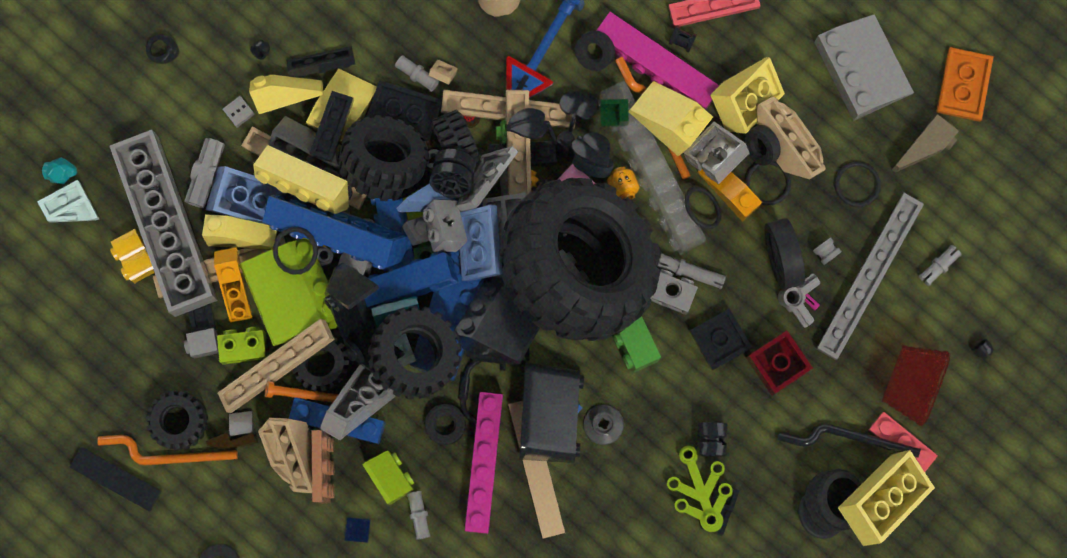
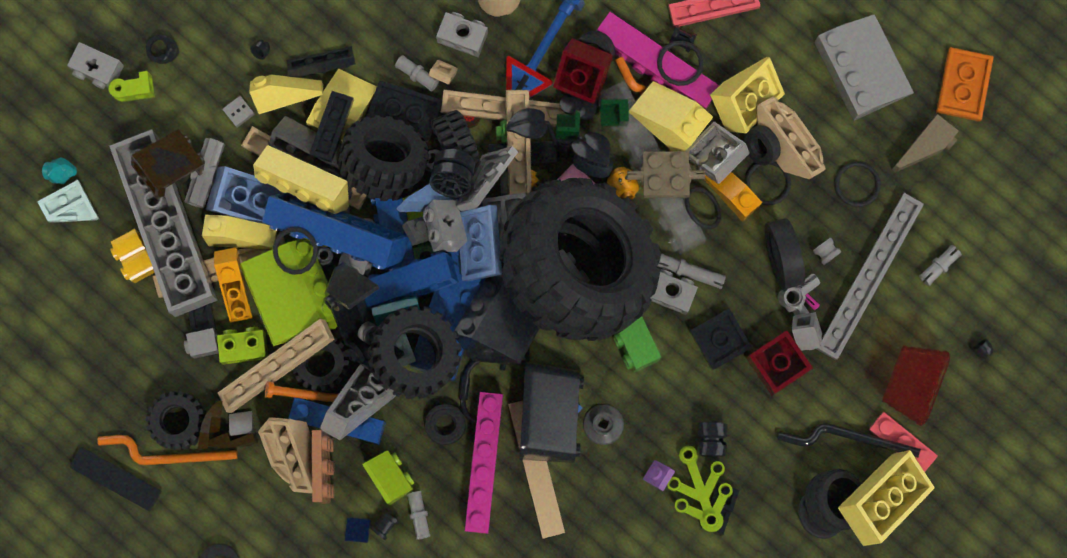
none -> light grey brick [67,42,124,89]
none -> lime leg [108,71,155,102]
none -> dark brown panel [131,129,205,200]
none -> dark brown slope [198,401,223,449]
none -> light grey bush [358,321,378,345]
none -> black bush [369,510,400,540]
none -> light grey brick [436,12,488,58]
none -> dark red brick [553,38,613,104]
none -> dark green panel [556,110,580,139]
none -> dark tan plate [627,151,705,198]
none -> medium lavender plate [643,460,675,491]
none -> black piece [657,41,704,86]
none -> light grey brick [792,312,822,351]

